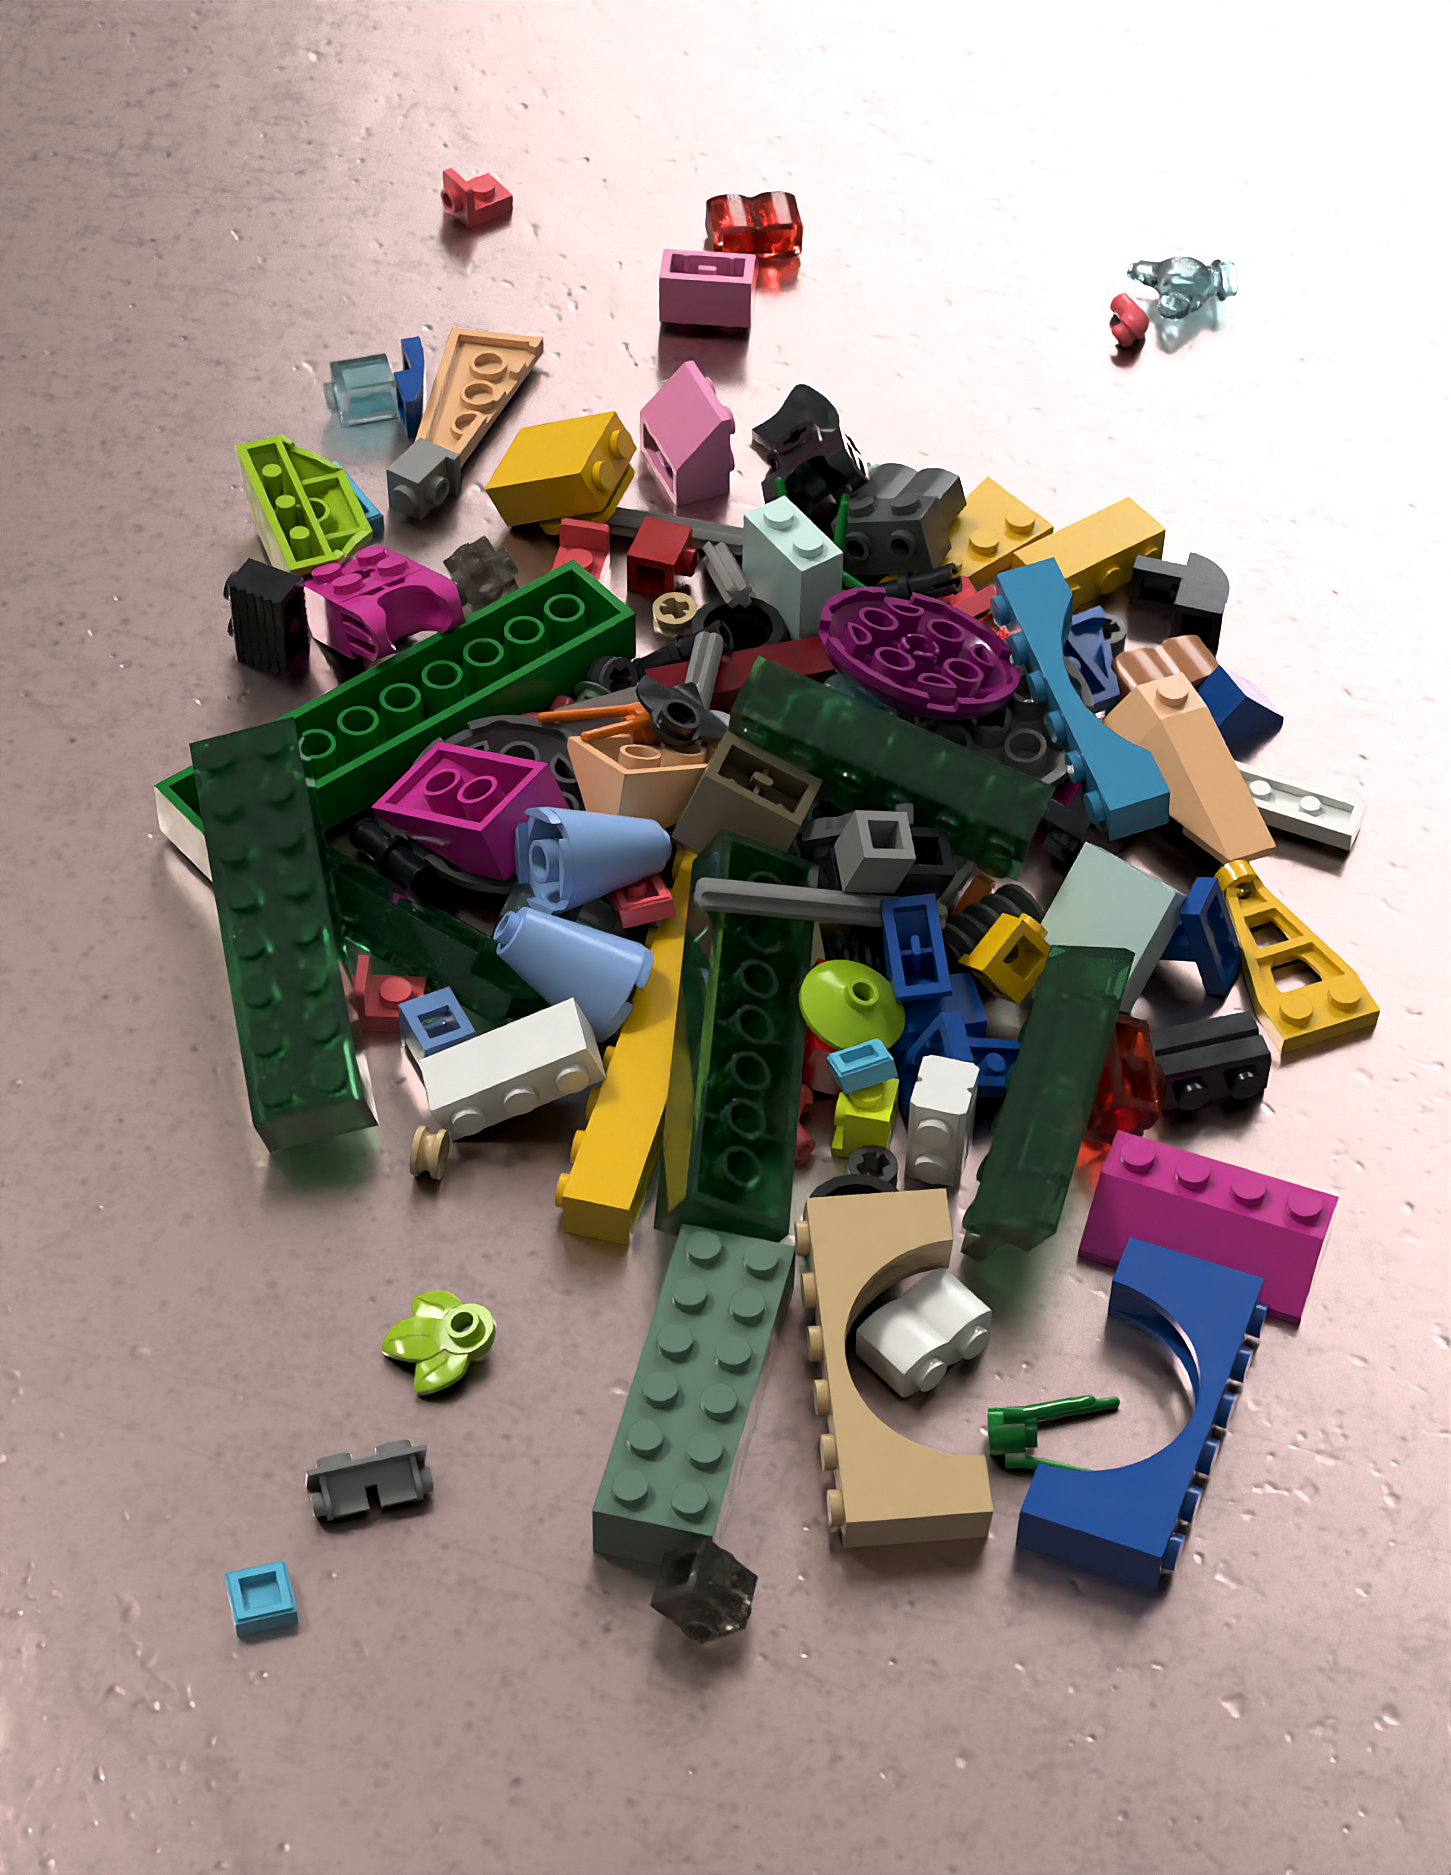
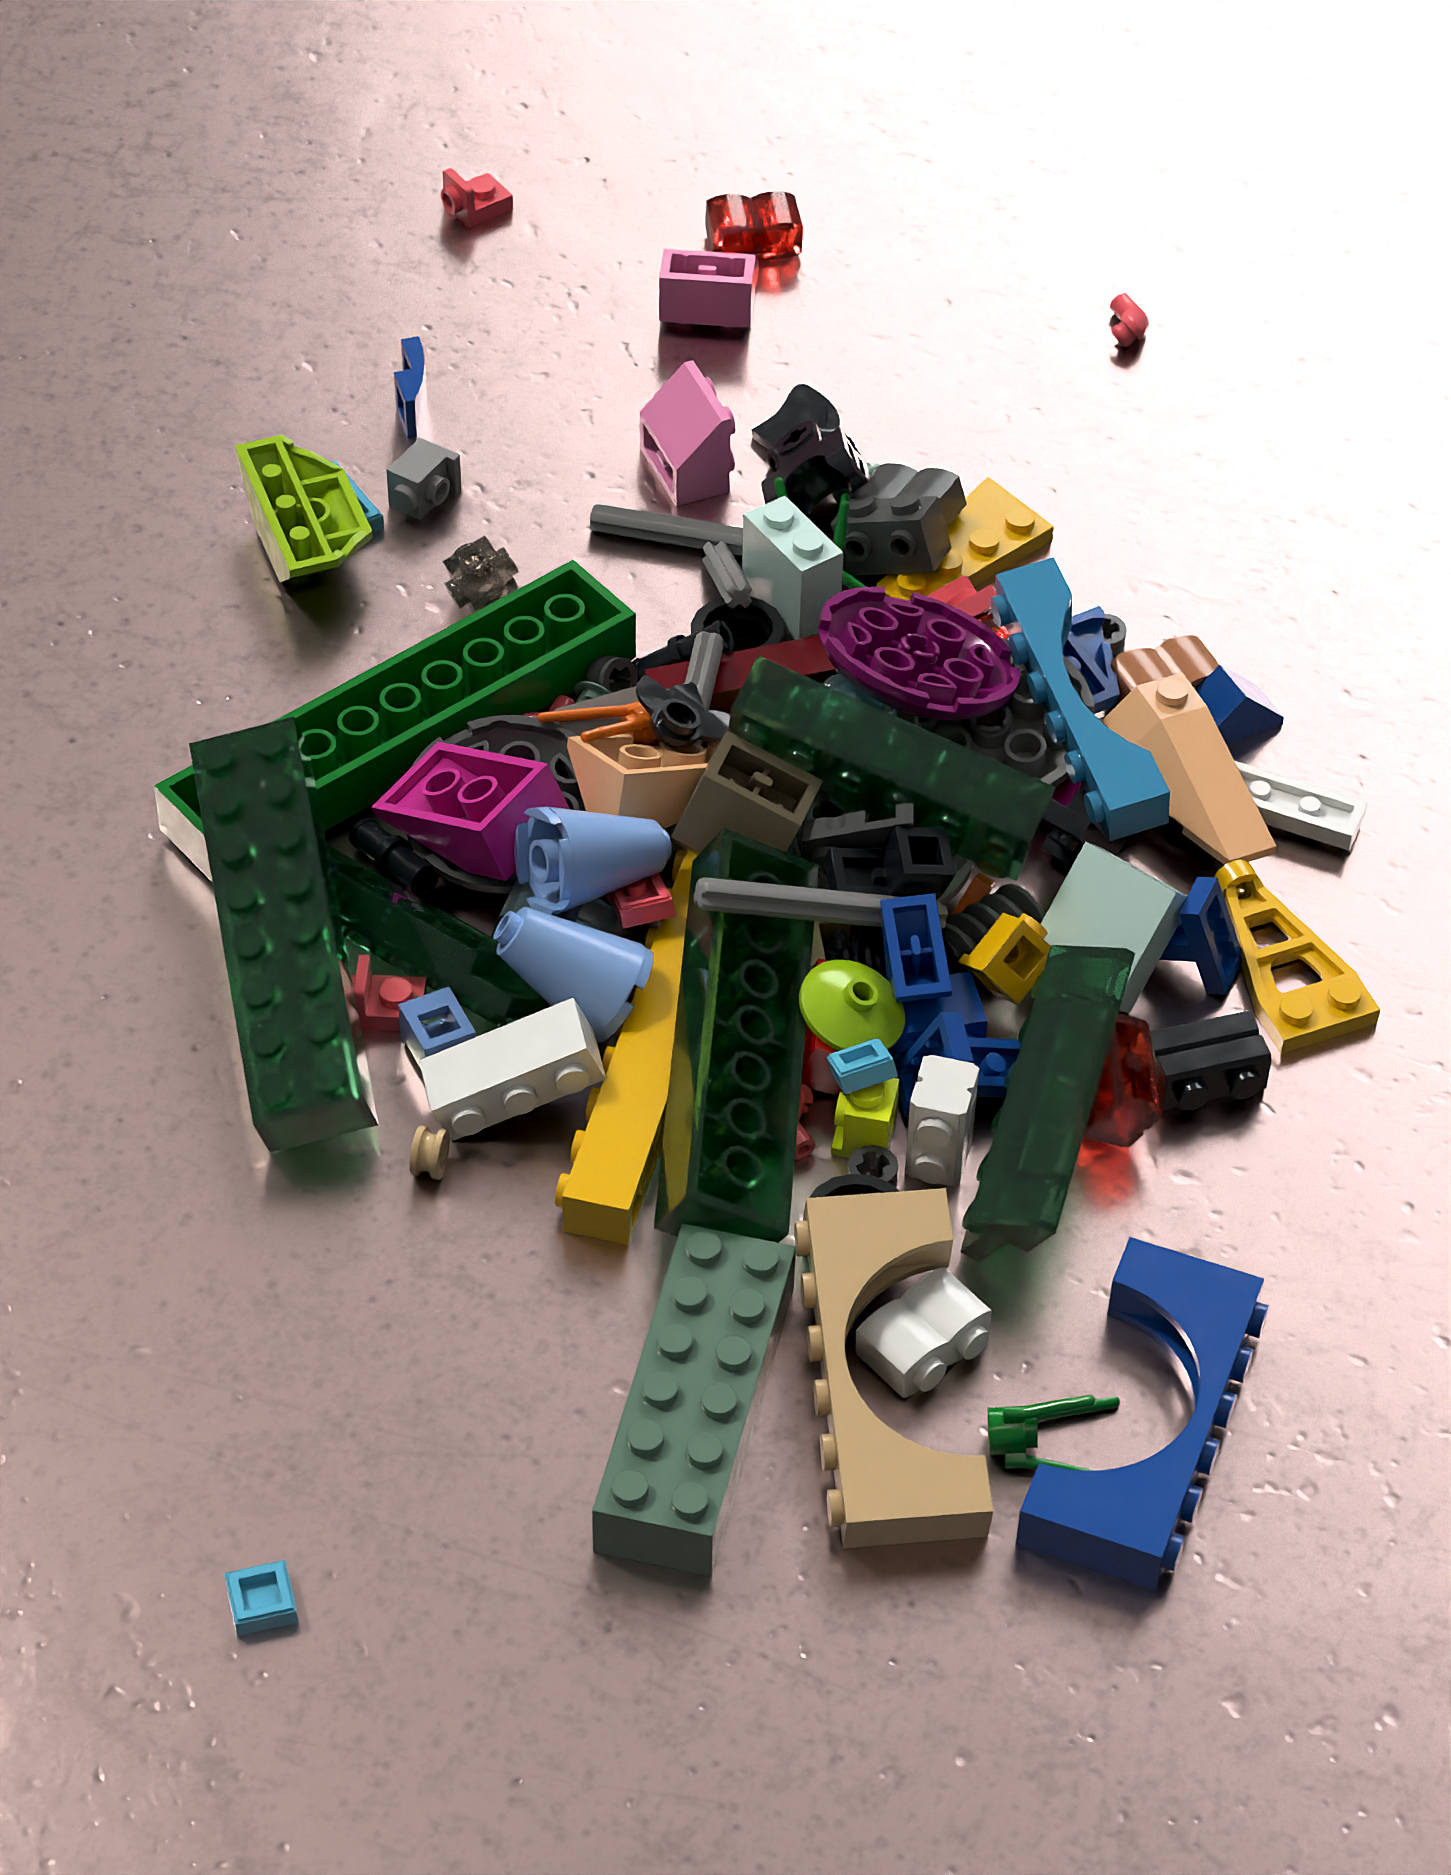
black brick [223,558,310,677] -> none
dark pink brick [302,545,466,661] -> none
light grey hinge [305,1439,434,1521] -> none
clear light blue brick [324,353,398,429] -> none
lime plate [381,1290,496,1396] -> none
light nougat wing [414,327,544,467] -> none
yellow brick [484,411,637,535] -> none
coral bracket [551,518,610,584] -> none
red brick [627,517,699,598] -> none
clear smoke brick [650,1538,758,1644] -> none
tan bush [652,592,697,638] -> none
light grey brick [834,810,916,894] -> none
black pin [866,562,962,600] -> none
yellow brick [1012,497,1166,611] -> none
dark pink slope [1078,1130,1339,1325] -> none
clear light blue animal [1126,255,1239,321] -> none
black brick [1129,552,1230,650] -> none

